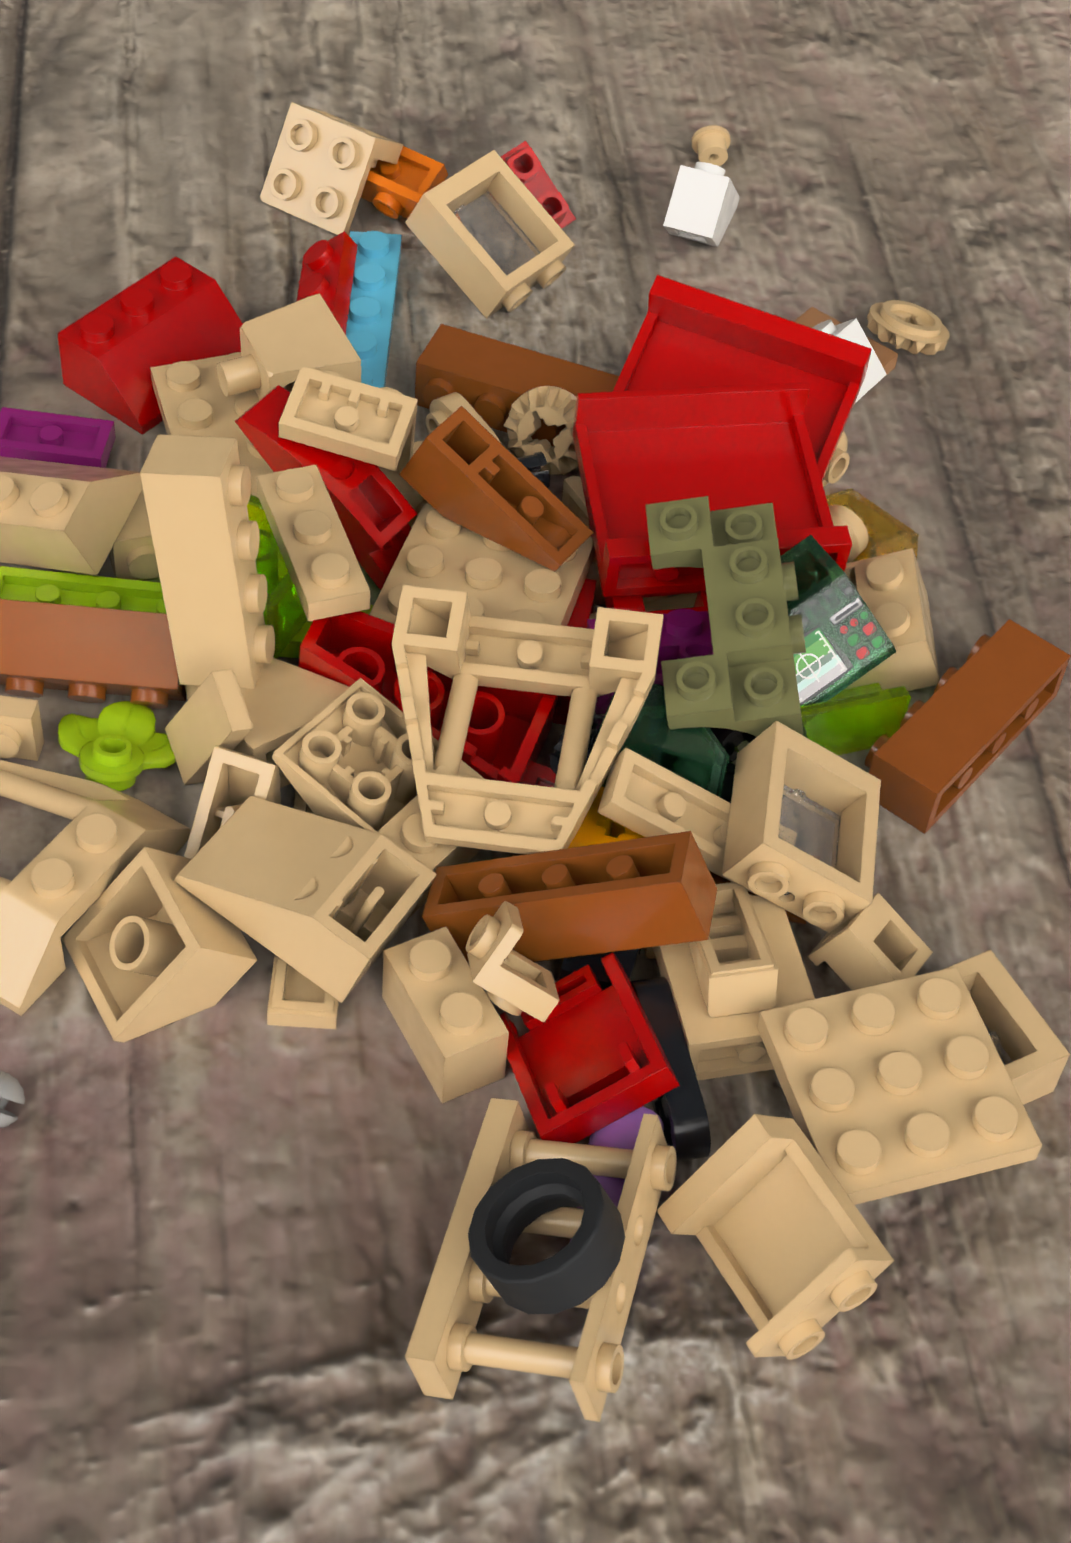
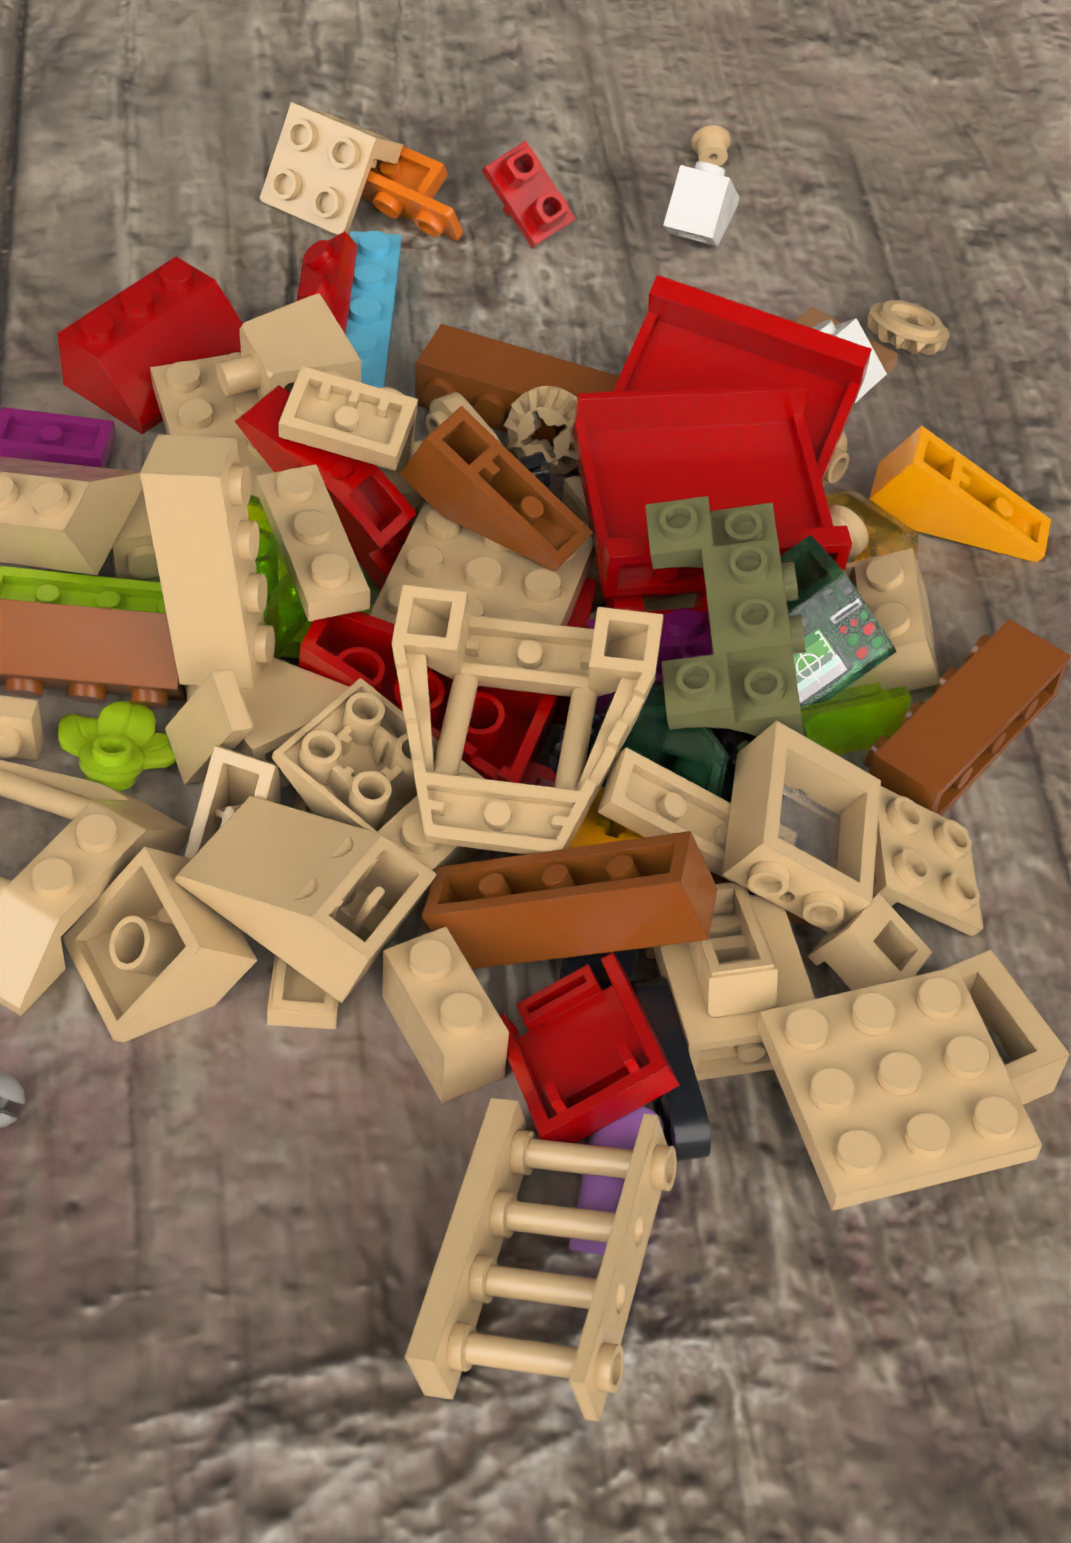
tan window [405,150,575,319] -> none
tan bracket [466,901,560,1023] -> none
black tyre [468,1158,625,1314] -> none
tan panel [657,1114,894,1360] -> none
none -> tan bracket [822,786,983,936]
none -> light orange slope [869,425,1051,563]

